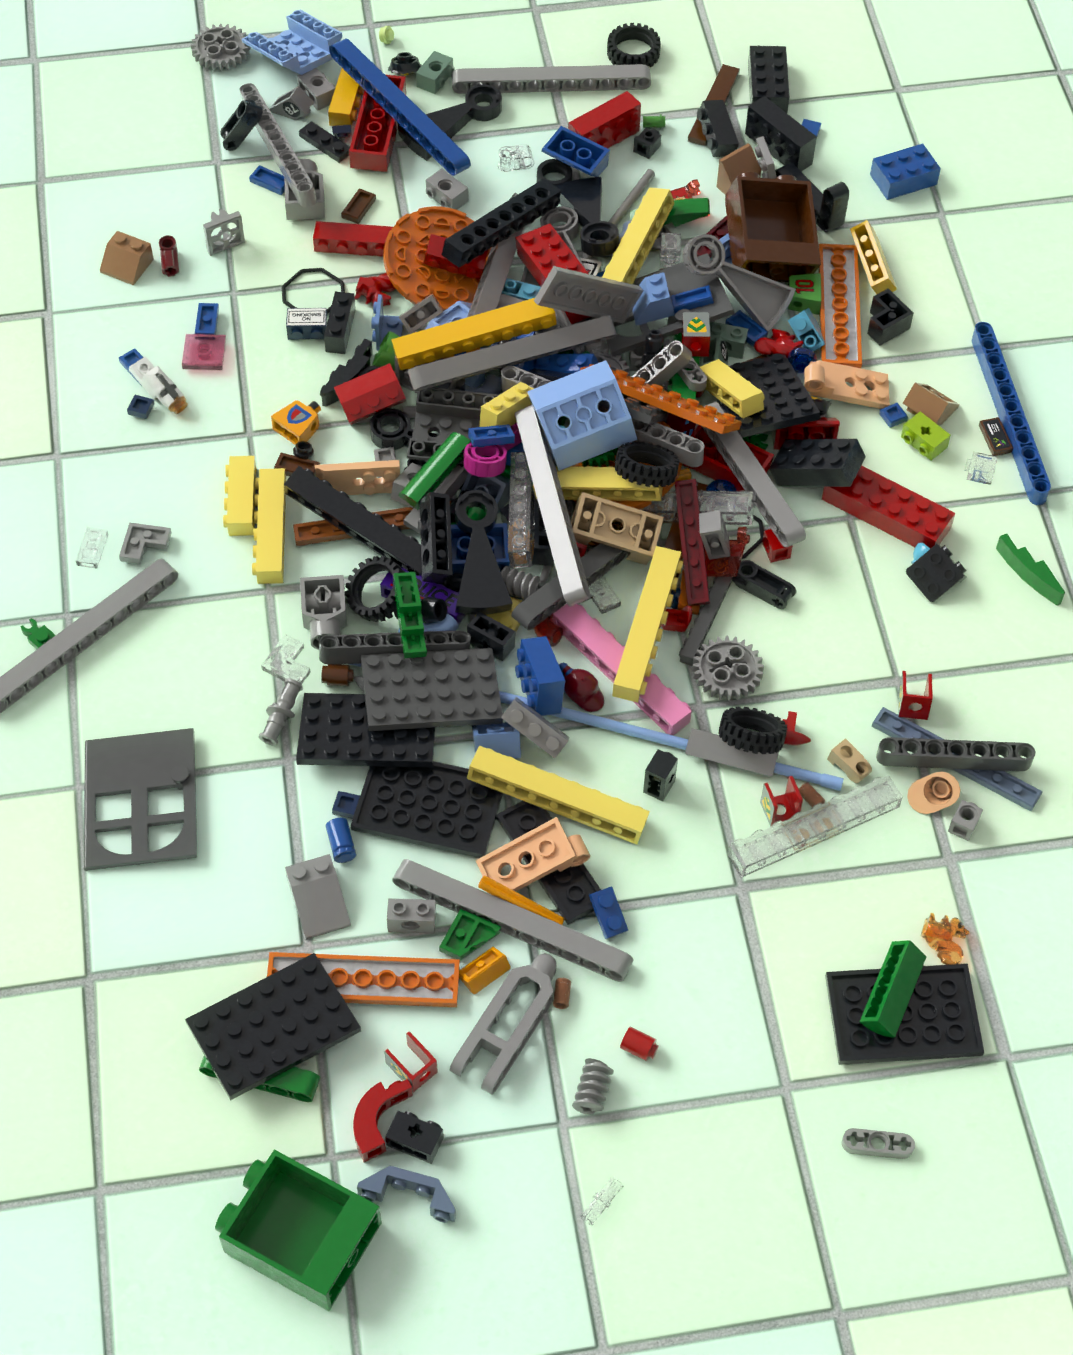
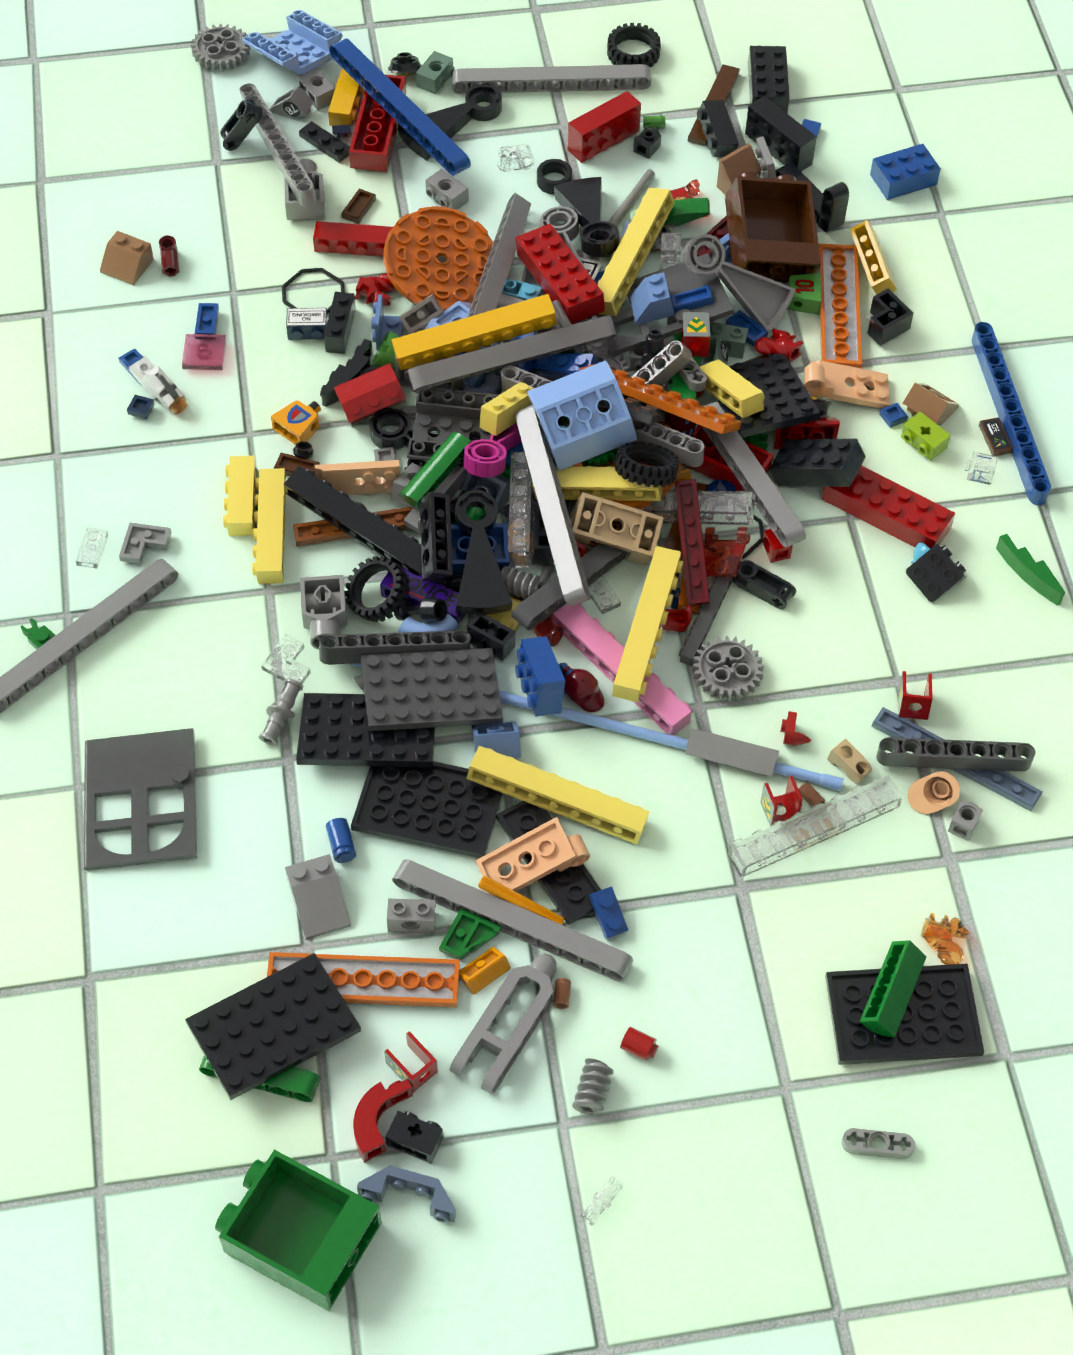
light grey piece [203,209,245,256] -> none
blue tile [249,165,285,195] -> none
reddish brown brick [321,664,354,687] -> none
dark blue plate [332,791,360,819] -> none
yellowish green plate [379,26,394,44] -> none
green slope [393,572,427,659] -> none
red brick [423,234,488,280] -> none
black brick [441,178,562,268] -> none
blue plate [468,424,515,447] -> none
light grey brick [501,697,570,759] -> none
light grey plate [534,266,644,324] -> none
blue slope [541,126,610,177] -> none
black brick [643,749,678,802] -> none
light grey brick [699,510,730,560] -> none
black tyre [718,707,787,754] -> none
medium azure slope [787,308,825,355] -> none
clear blue plate [787,348,817,373] -> none

